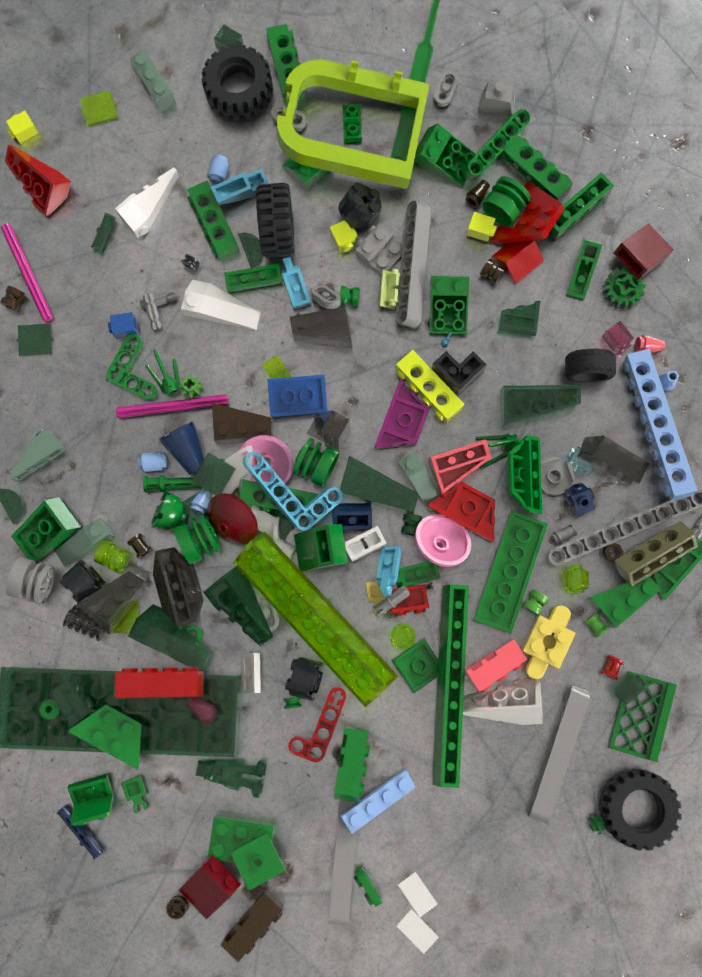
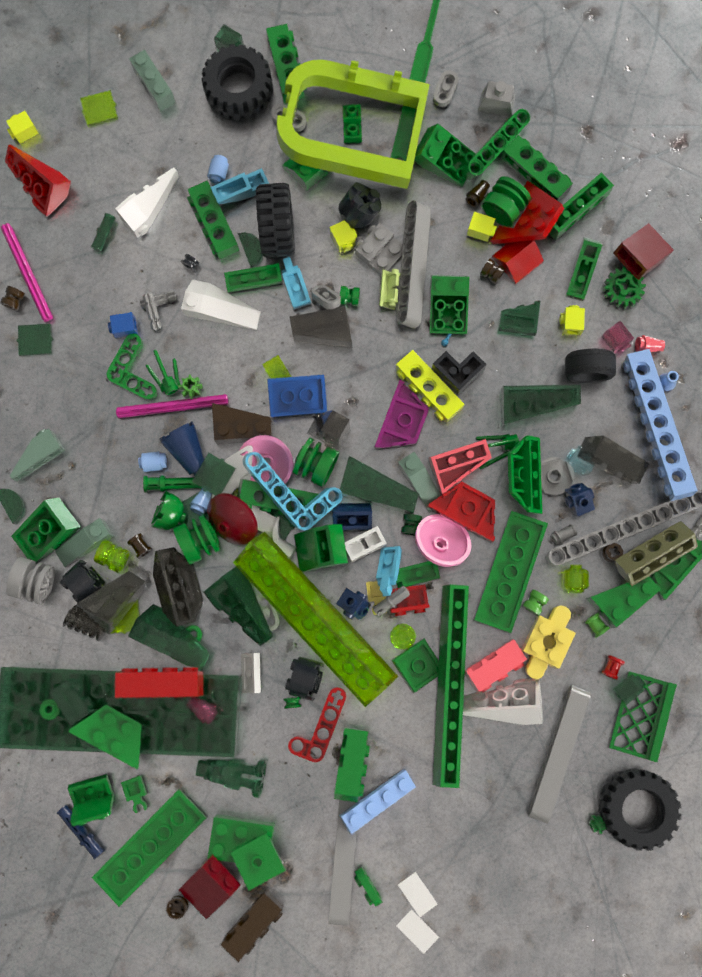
none -> green plate [91,789,207,907]
none -> dark blue brick [336,588,371,621]
none -> neon yellow brick [559,305,585,336]

